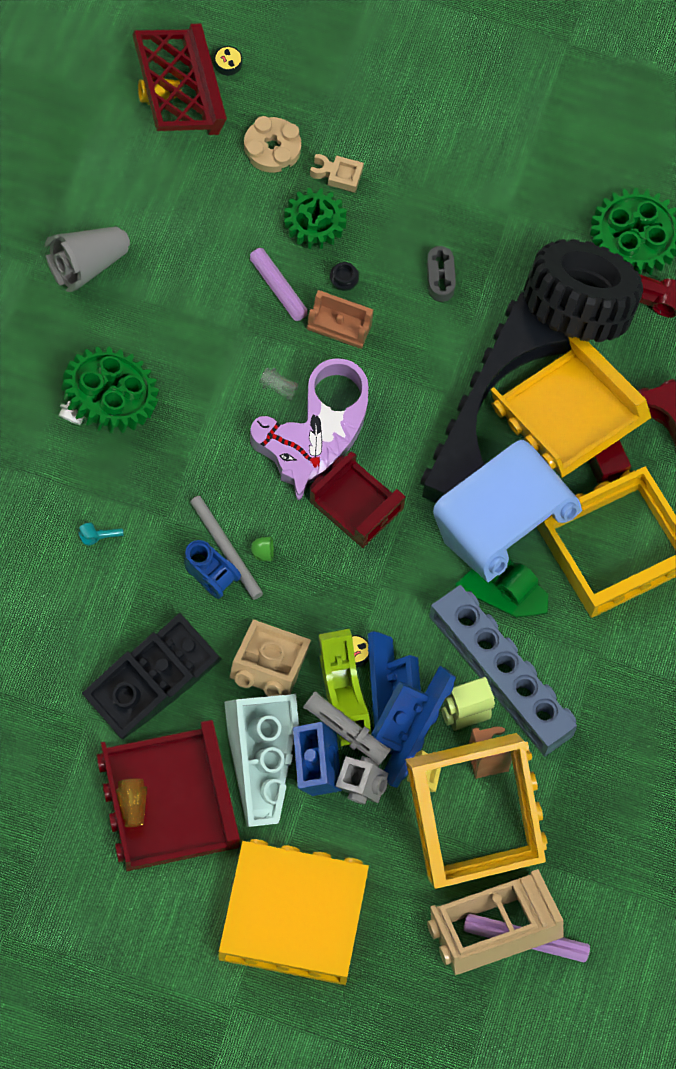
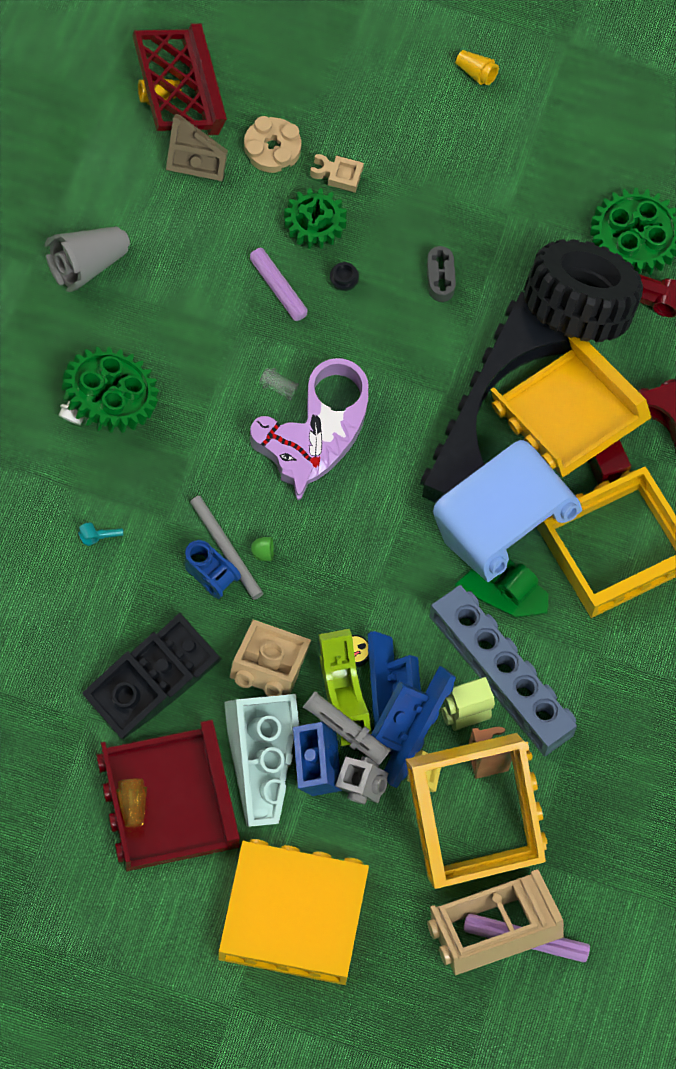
tile [214,46,242,76] -> none
nougat hinge [307,290,374,349] -> none
dark red panel [310,451,406,548] -> none
none -> dark tan wing [166,114,228,181]
none -> yellow cone [455,50,499,85]

